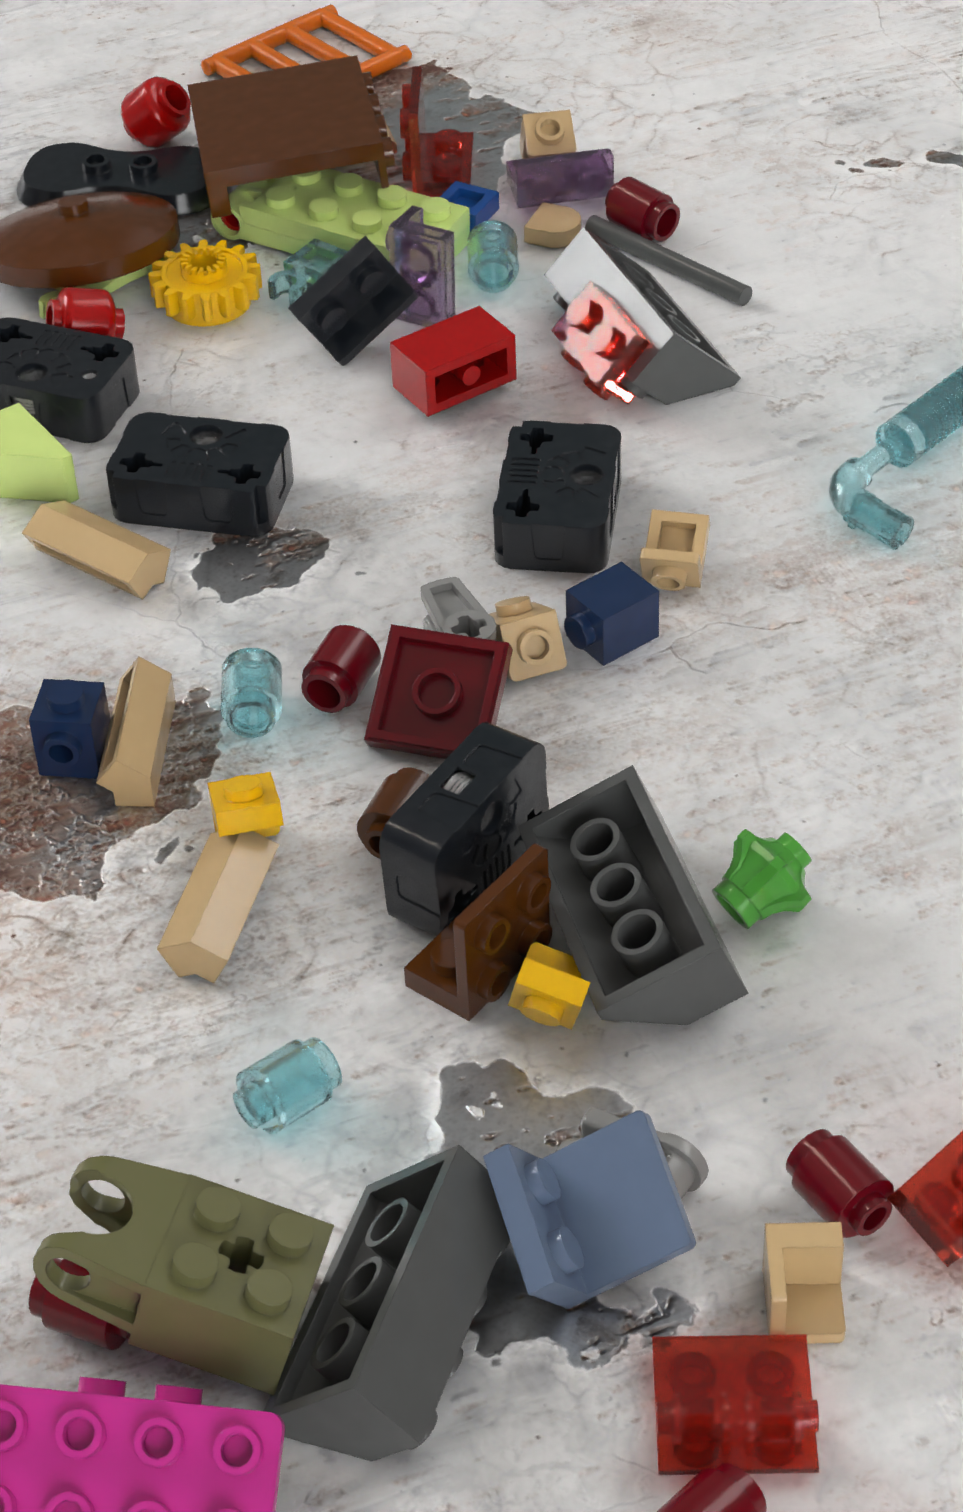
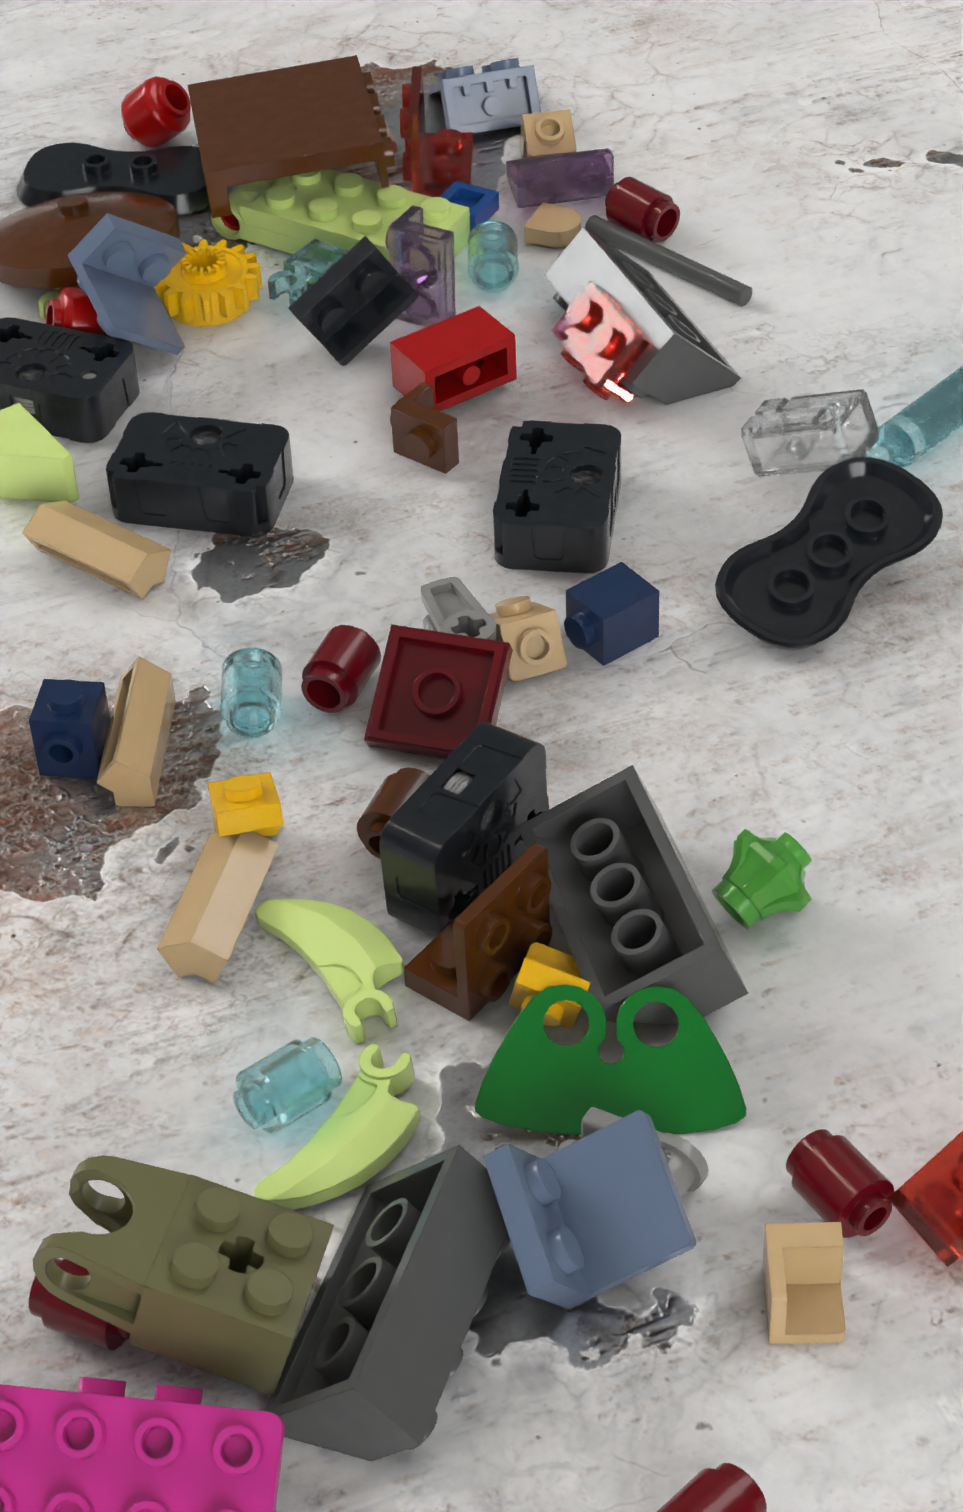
orange bar [201,4,412,78] -> none
tan bracket [639,509,710,591] -> none
clear red hinge [652,1334,819,1475] -> none
none -> sand blue bracket [67,213,187,355]
none -> yellowish green piece [254,1043,421,1210]
none -> yellowish green piece [255,899,404,1044]
none -> reddish brown bracket [390,383,459,474]
none -> sand blue bracket [426,58,541,138]
none -> green piece [475,985,746,1135]
none -> black plate [715,457,943,650]
none -> clear brick [741,389,879,477]

